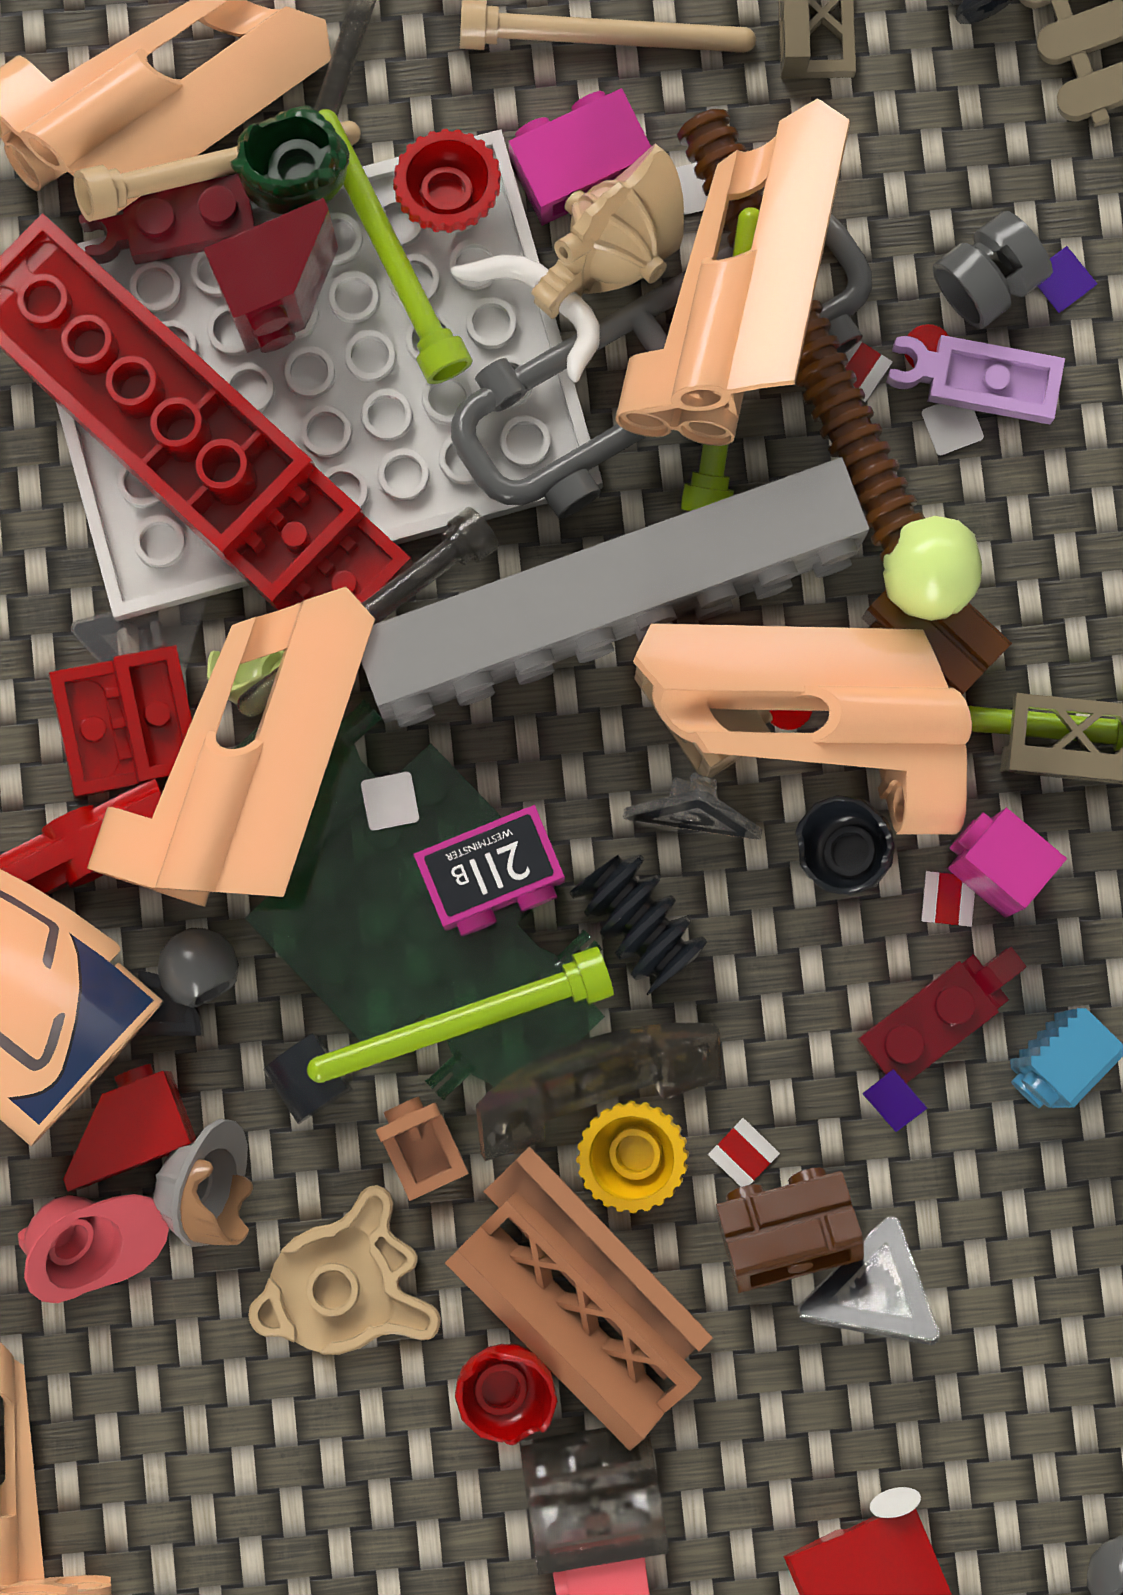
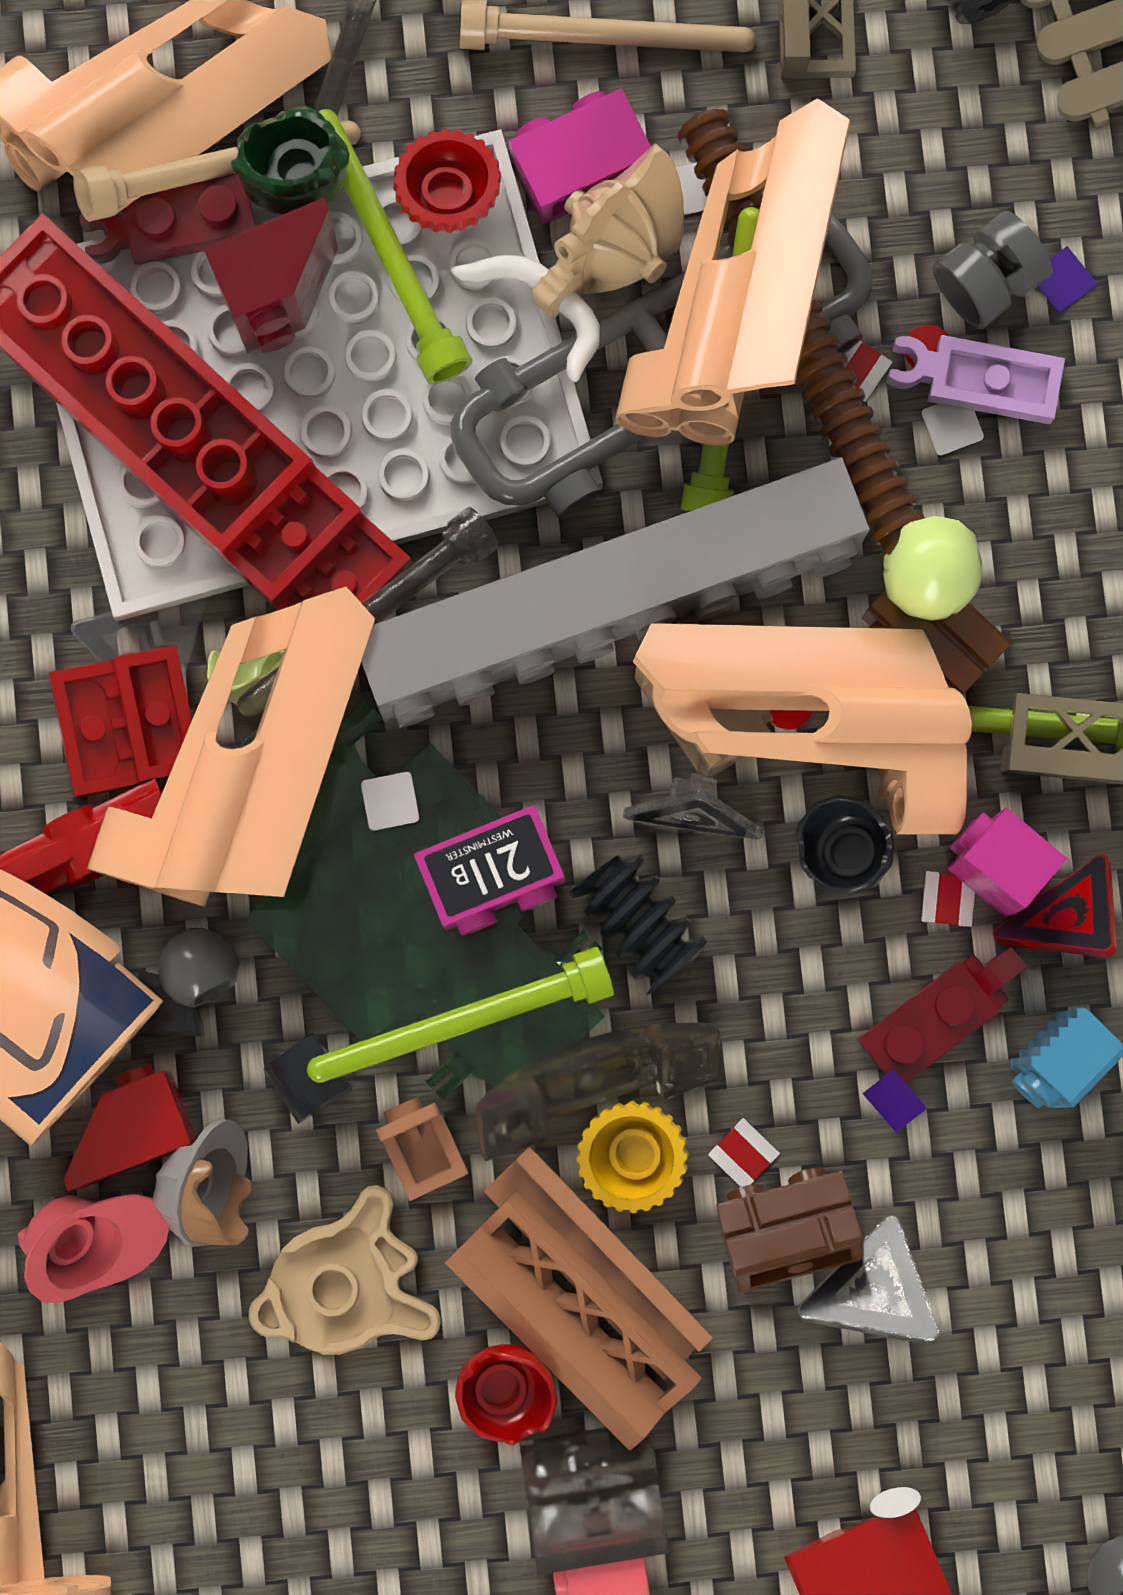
none -> piece [993,855,1117,958]

